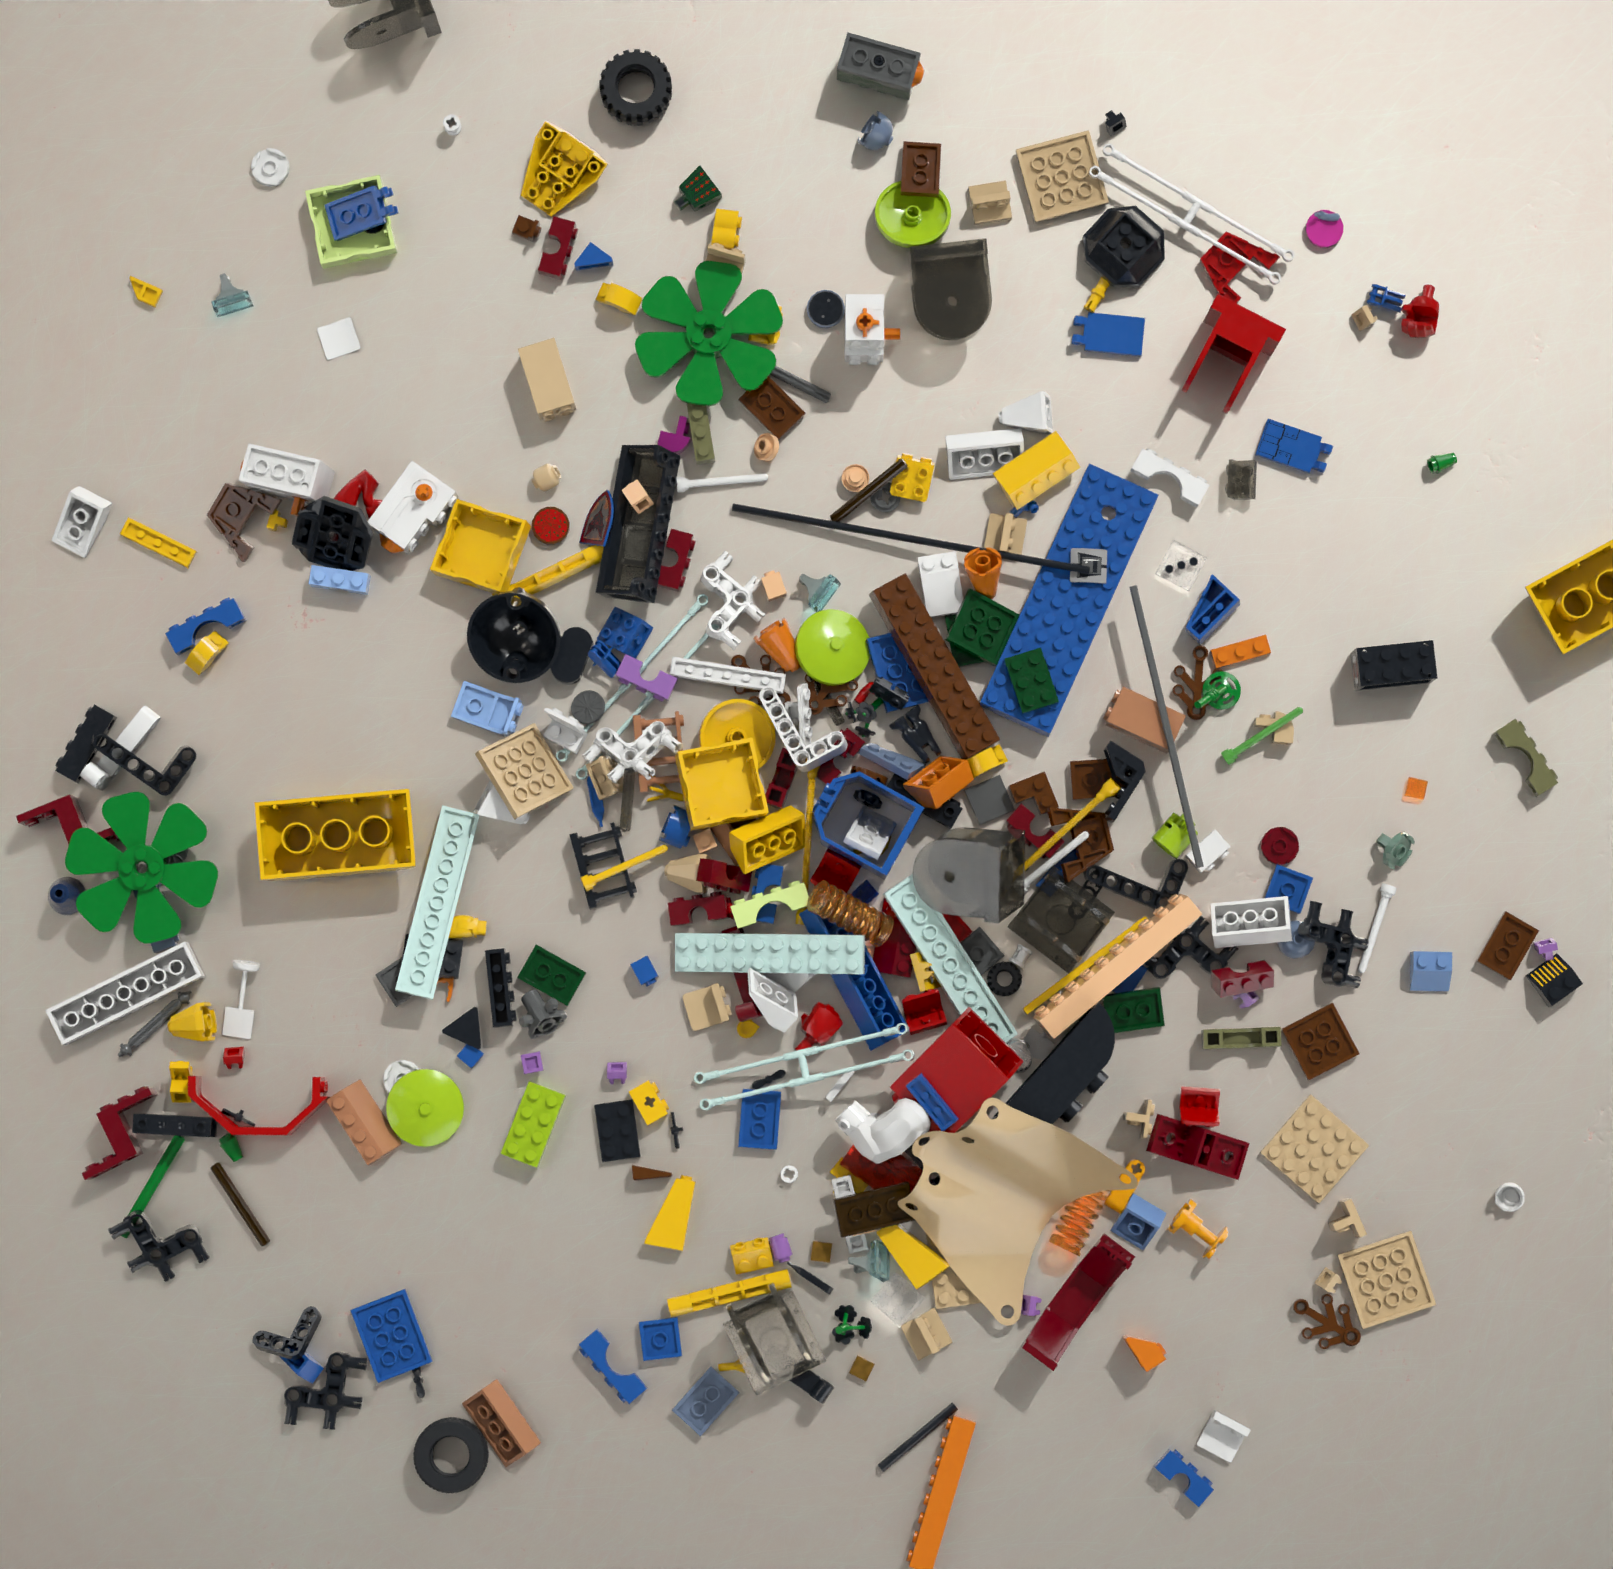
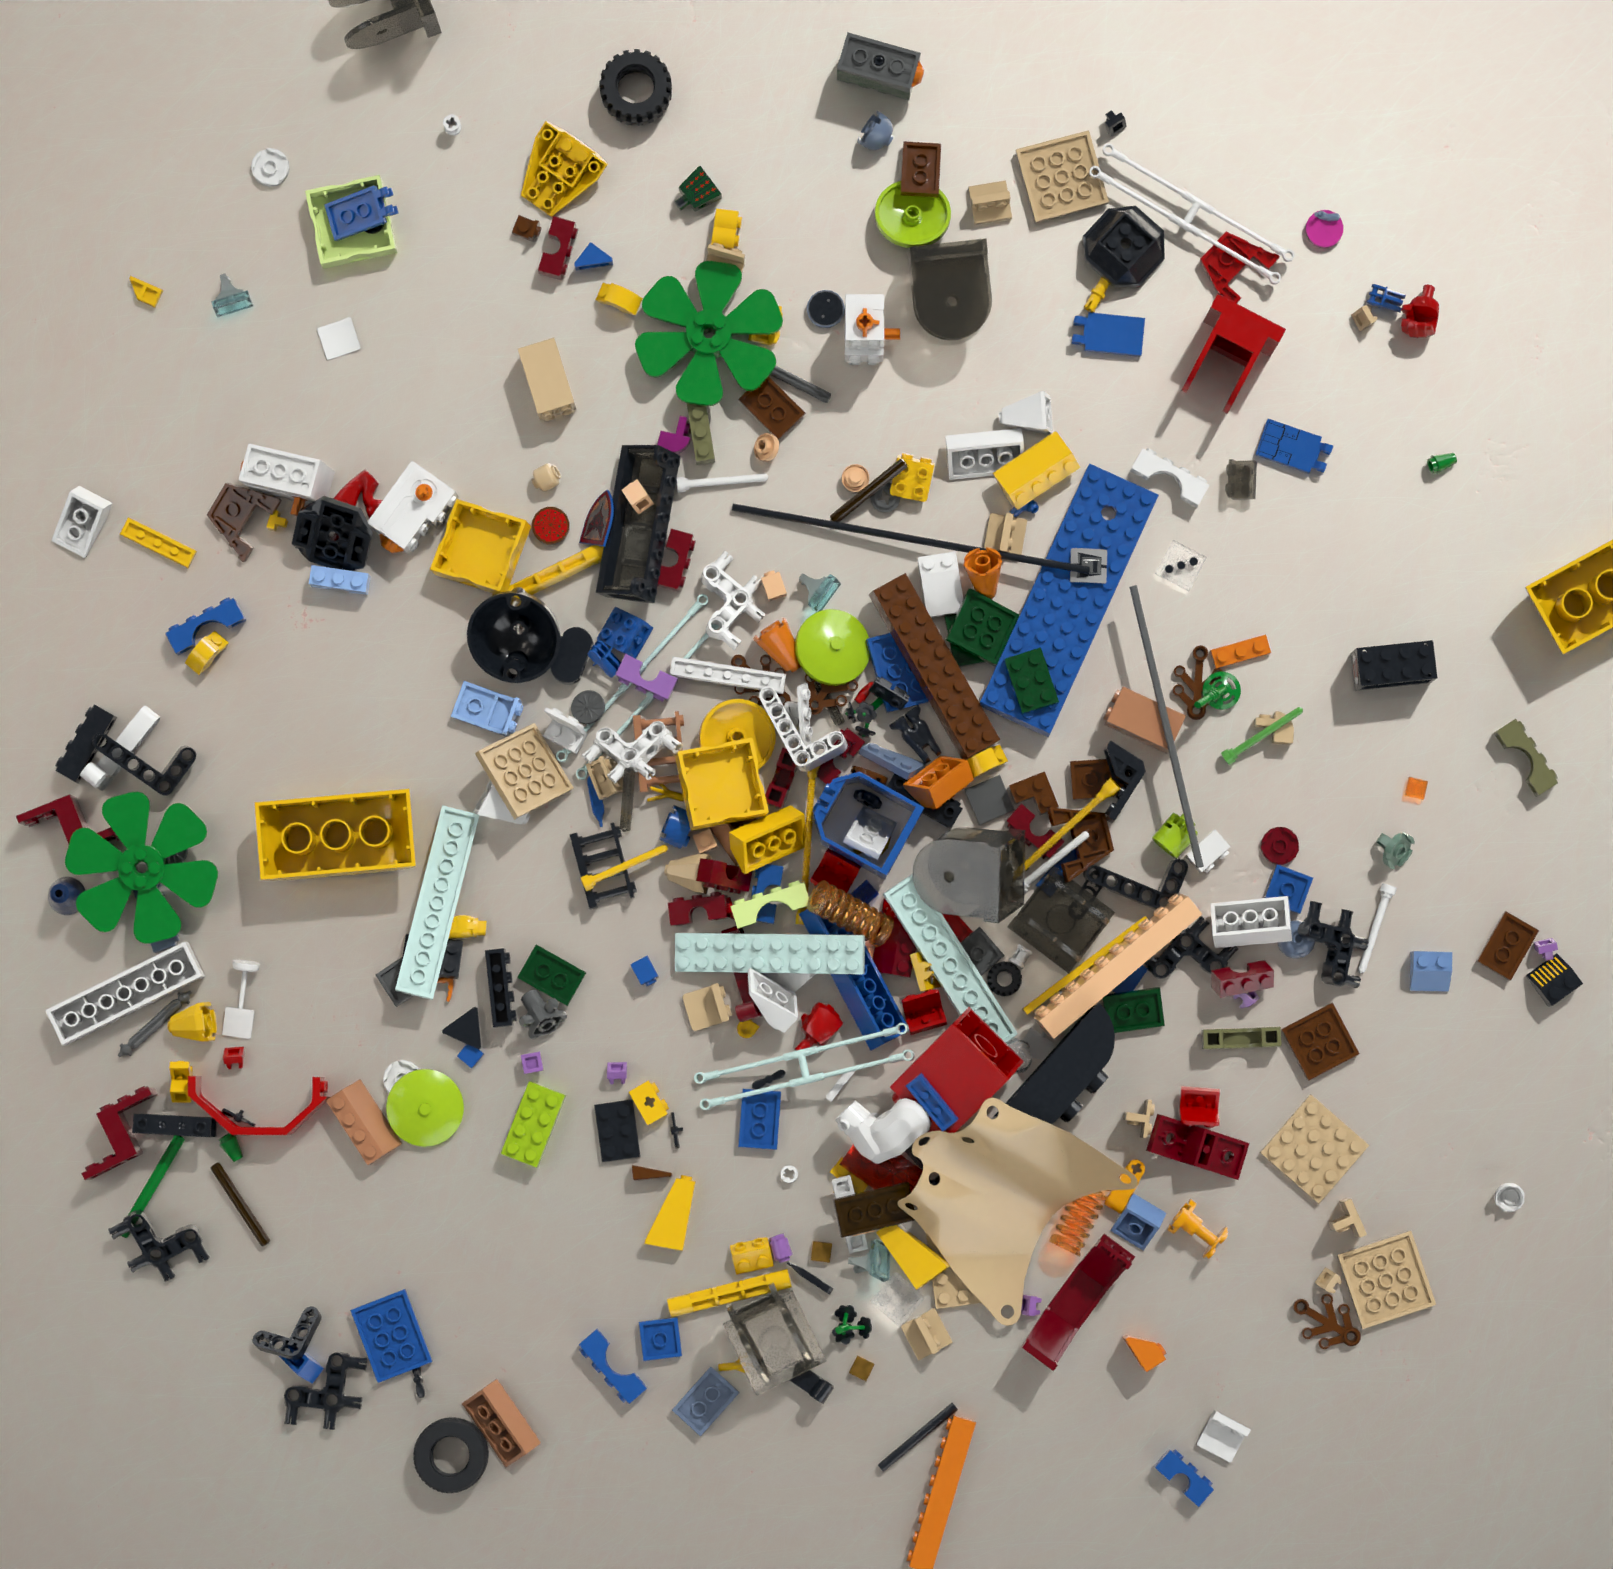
blue wedge [1186,574,1240,645] -> none

